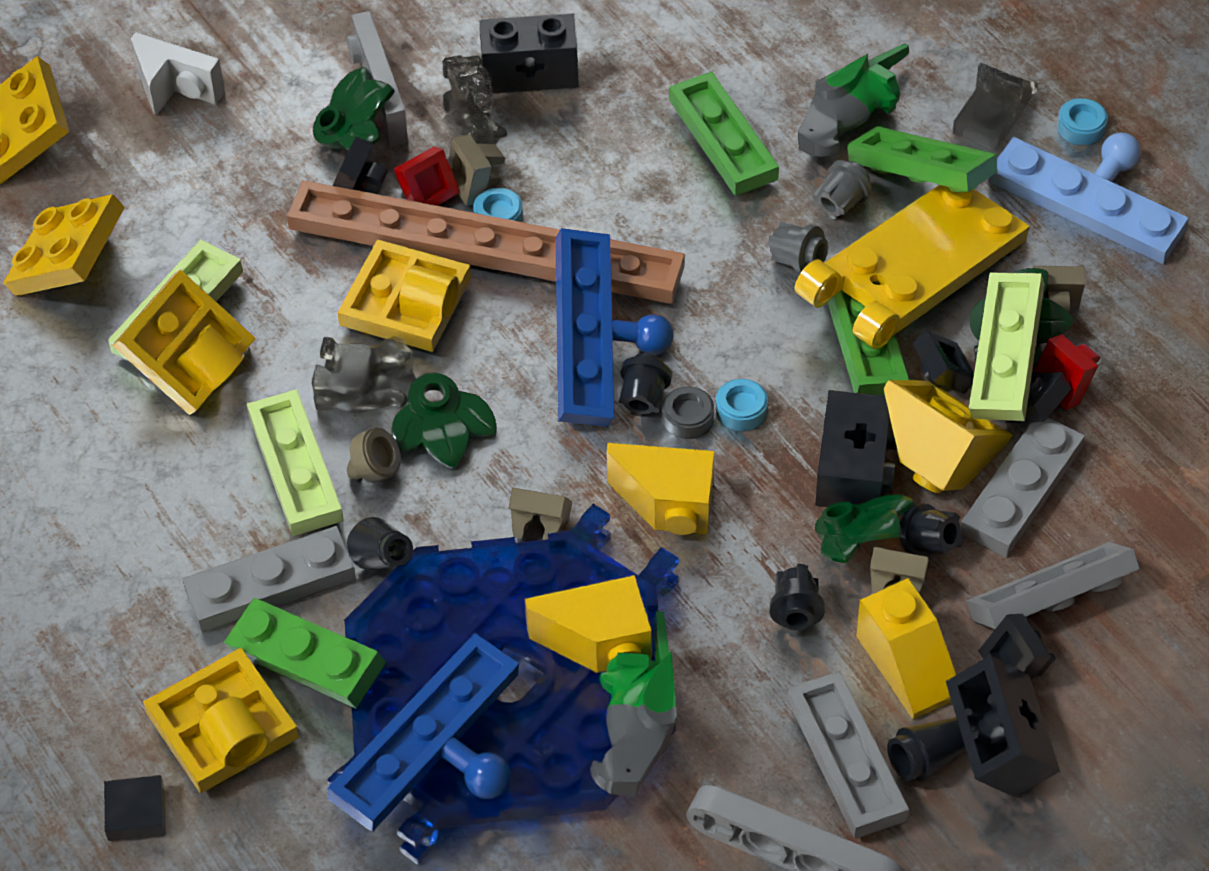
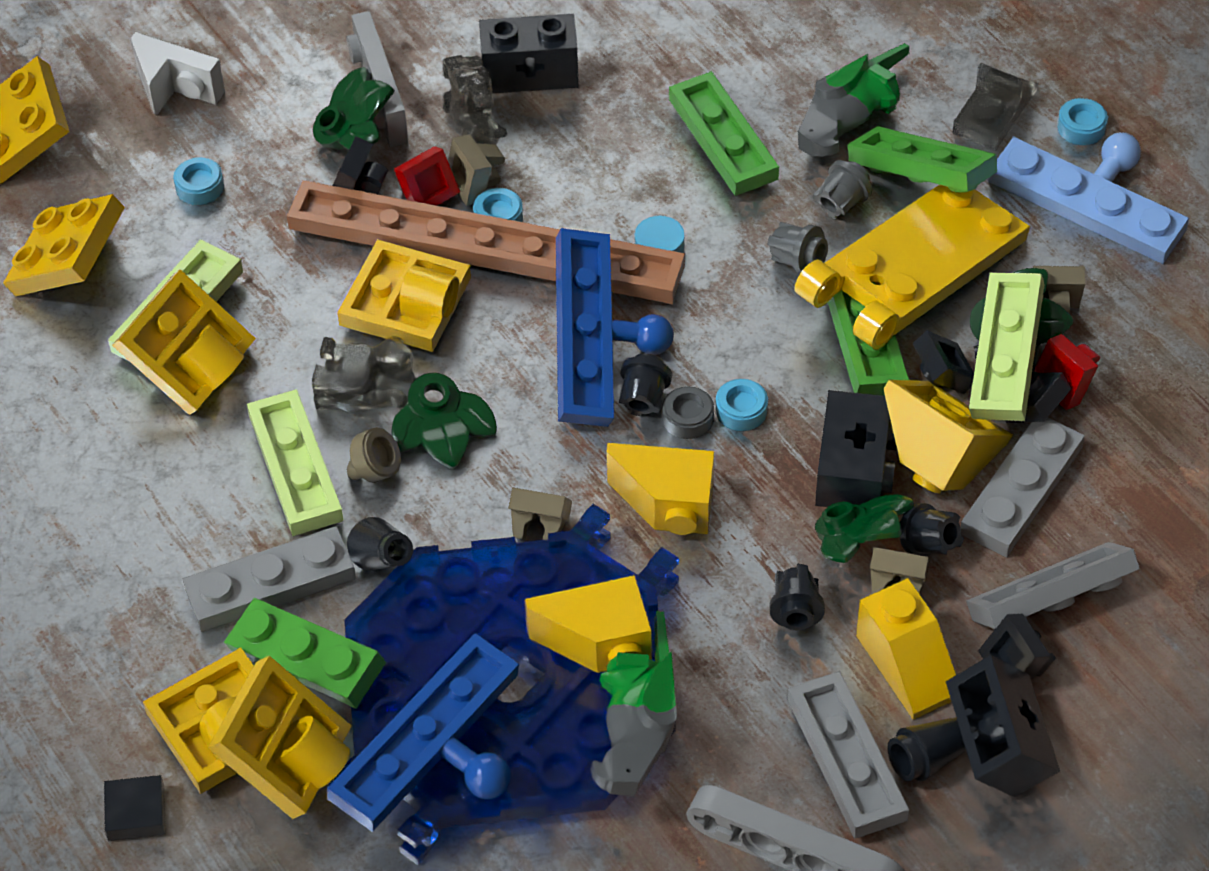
none -> medium azure tile [173,157,224,205]
none -> yellow plate [208,656,352,819]
none -> medium azure tile [635,216,684,253]

